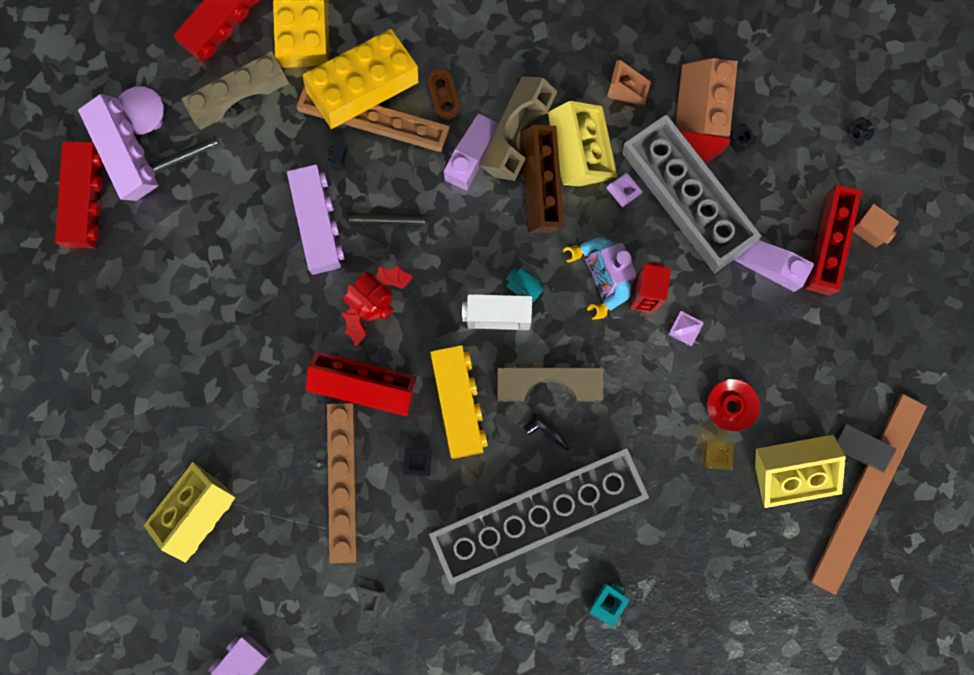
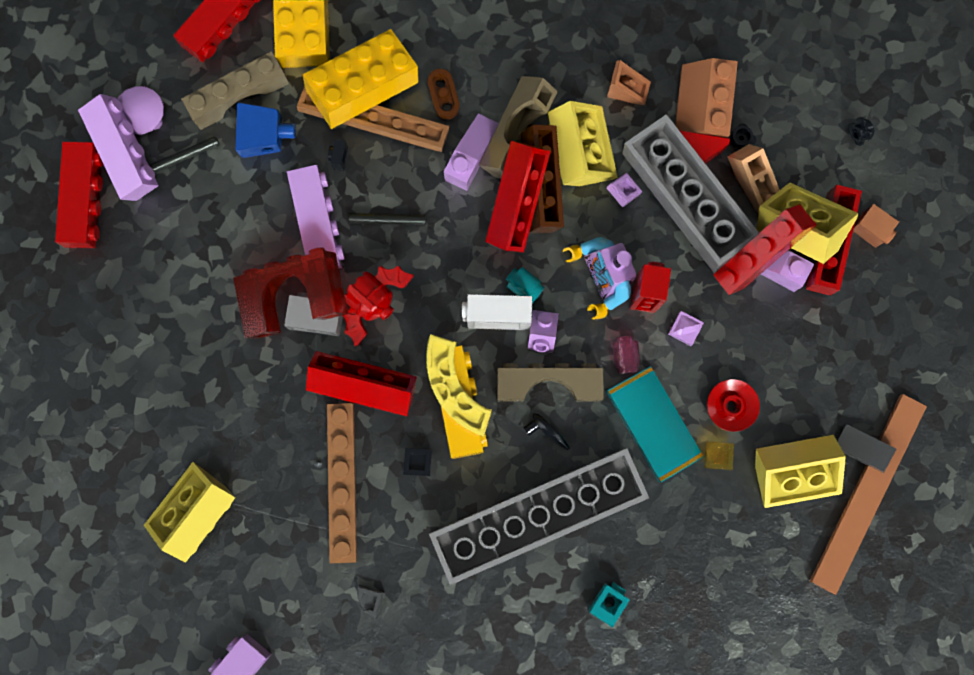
none -> clear red arch [233,247,348,339]
none -> blue torso [236,103,296,158]
none -> light grey brick [284,292,344,336]
none -> light yellow tile [427,334,492,437]
none -> red brick [485,141,551,252]
none -> lavender bracket [528,310,559,353]
none -> teal slope [606,366,704,483]
none -> clear pink brick [612,336,641,374]
none -> red brick [714,204,817,295]
none -> light nougat slope [727,144,780,215]
none -> light yellow slope [756,183,858,264]

